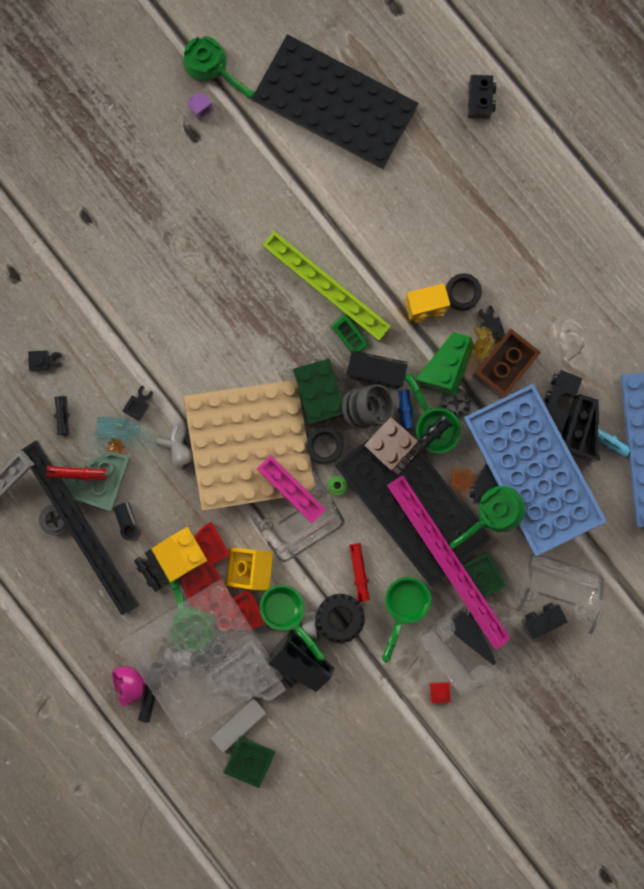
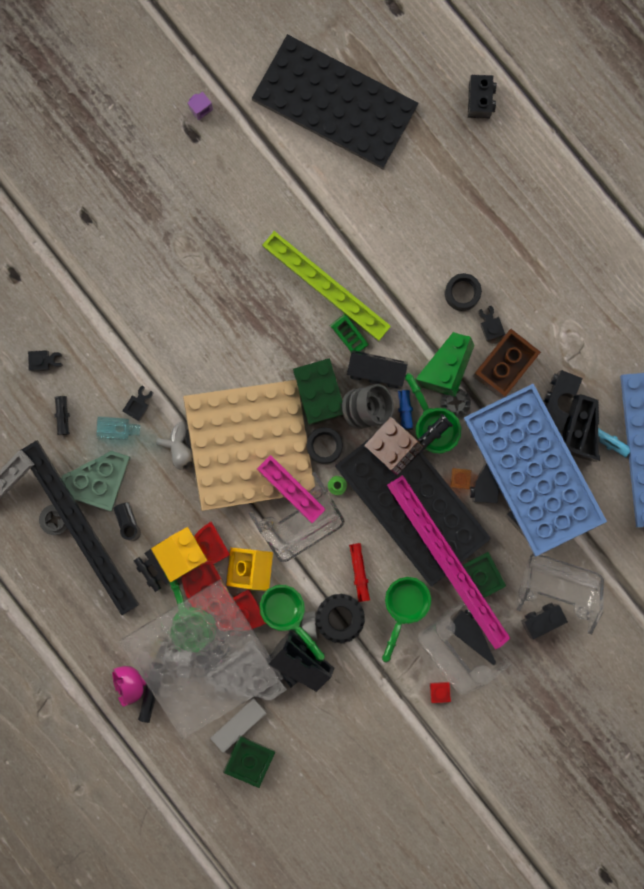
red pin [46,465,107,481] -> none
clear orange plate [107,439,125,454] -> none
green piece [183,36,254,99] -> none
yellow brick [404,283,450,323] -> none
green piece [449,486,525,549] -> none
clear yellow bracket [473,326,495,359] -> none

